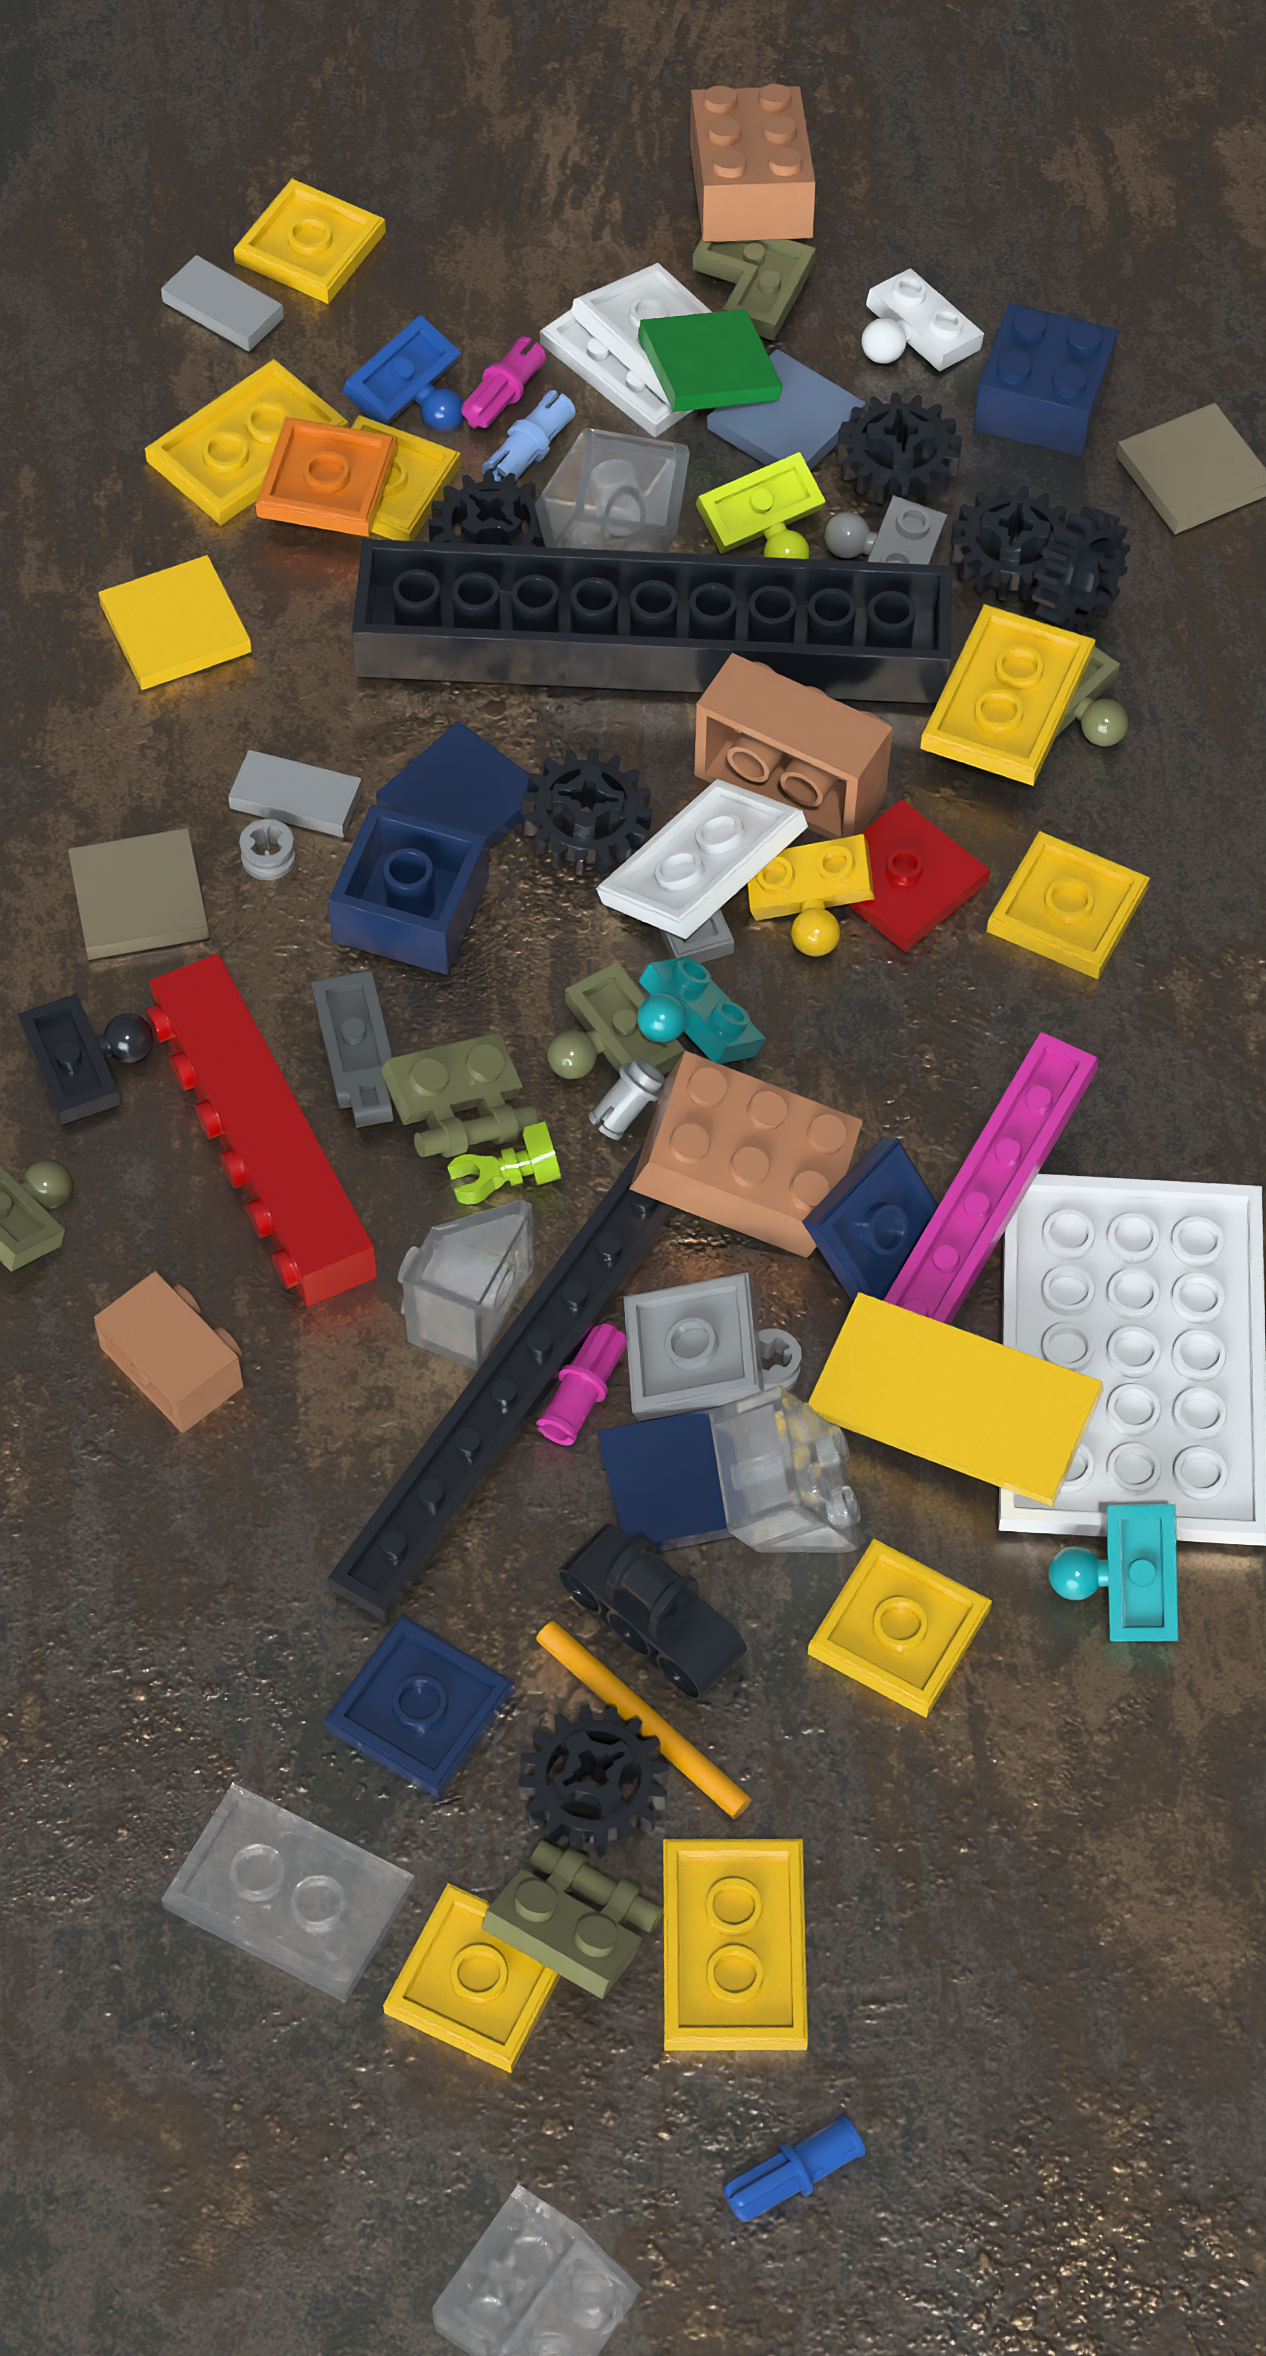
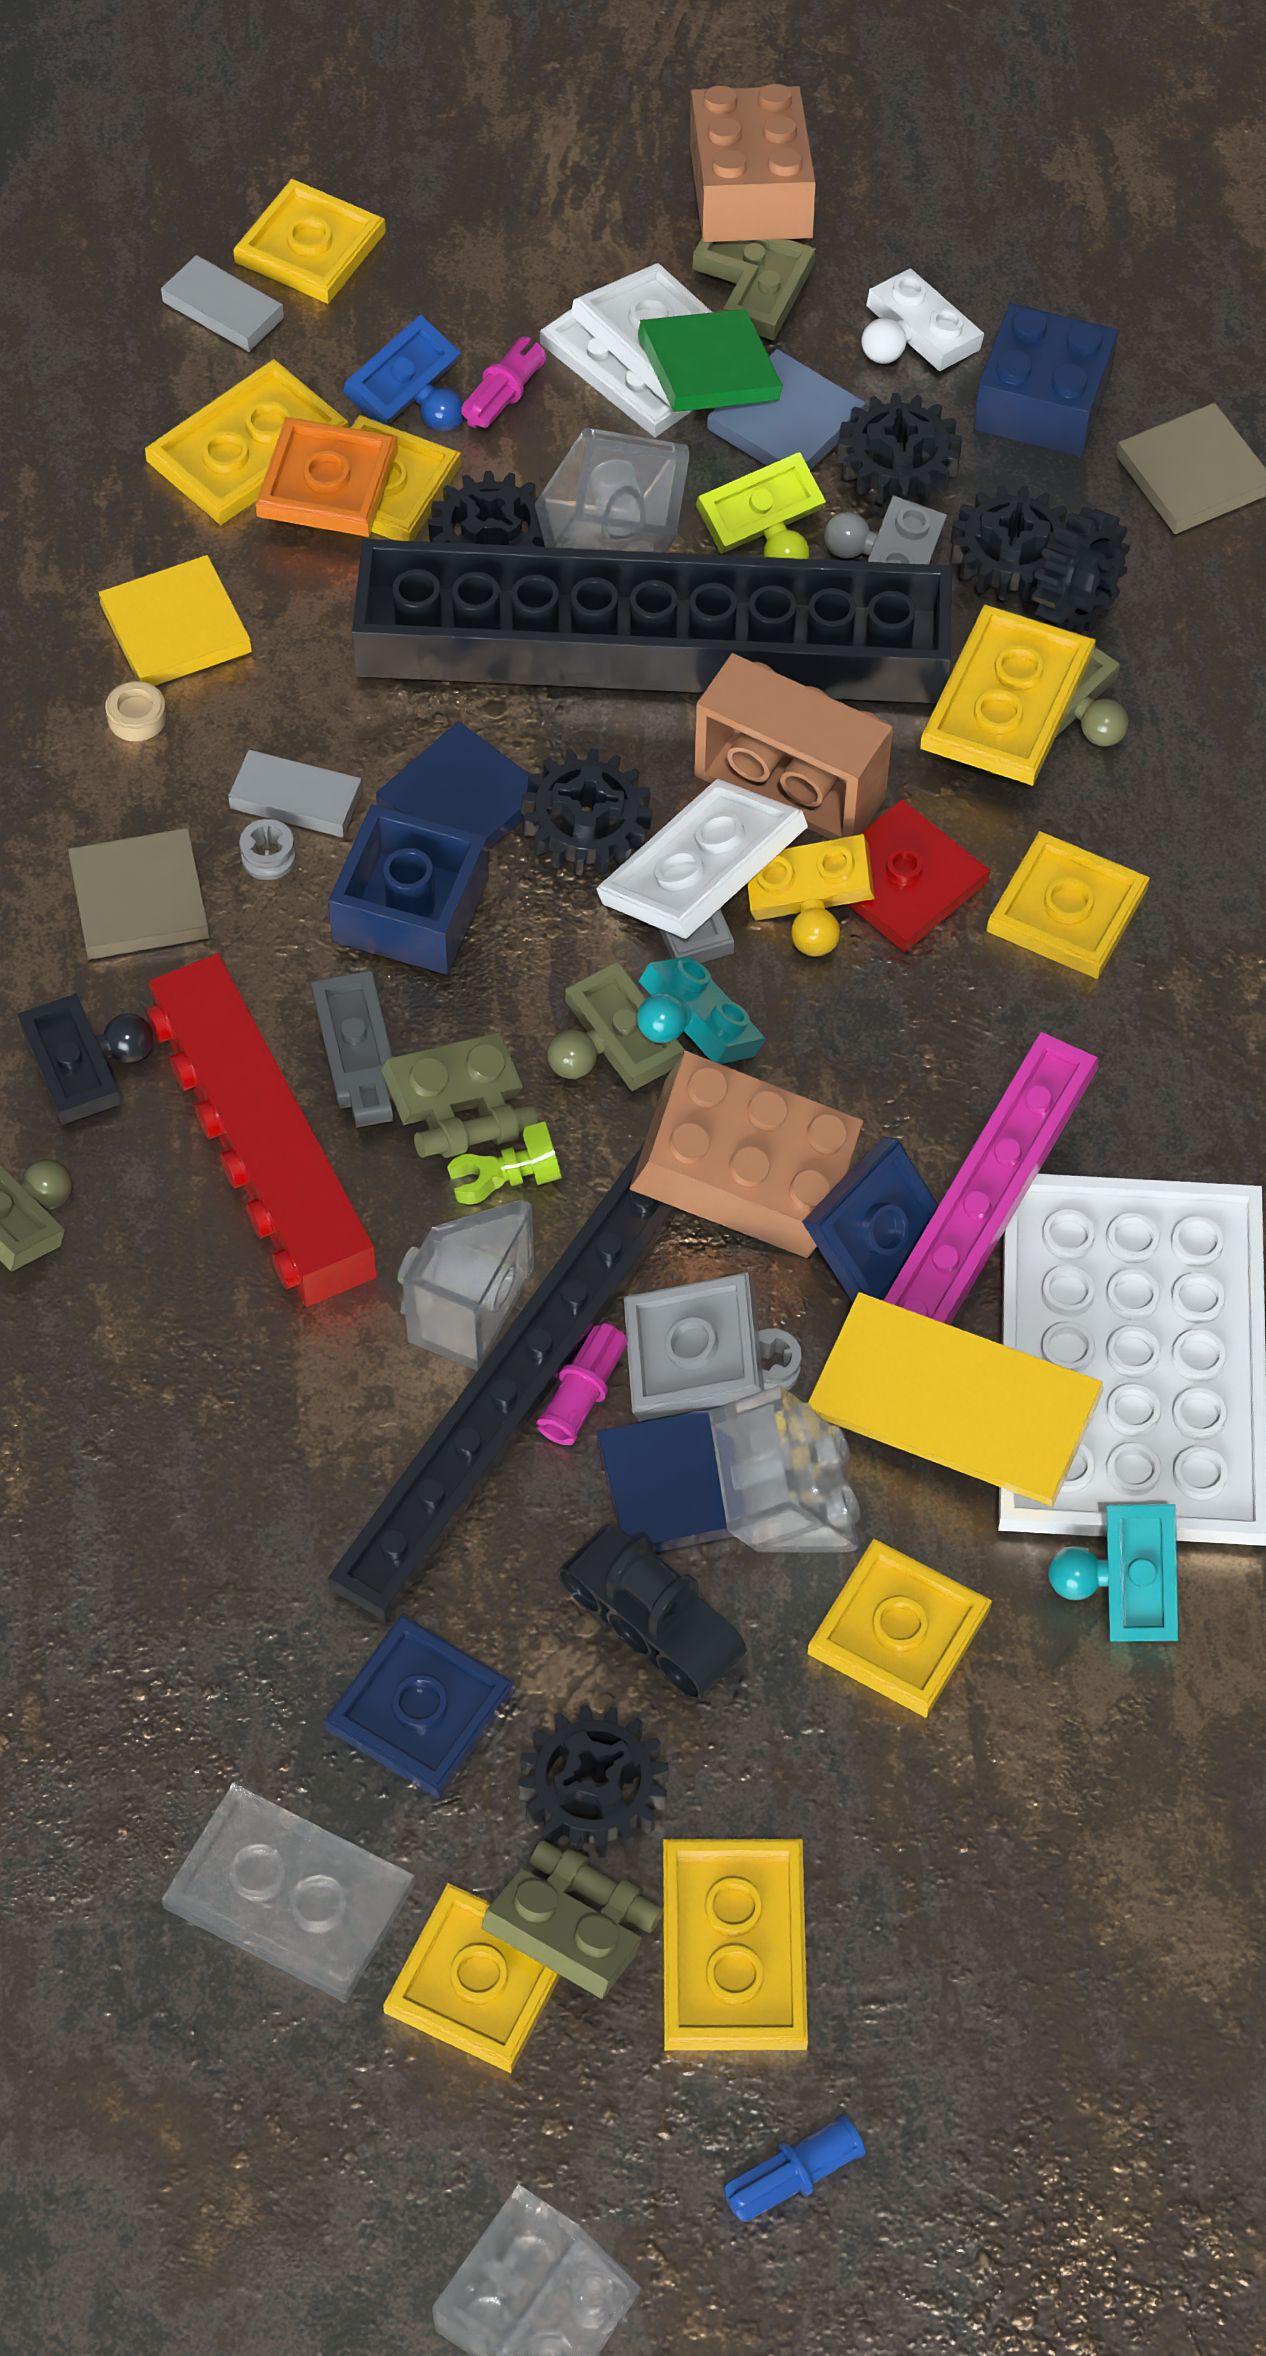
nougat brick [94,1271,244,1434] -> none
light blue pin [481,390,576,482] -> none
light orange bar [536,1620,752,1819] -> none
light grey pin [588,1058,665,1140] -> none
none -> tan tile [105,681,167,742]

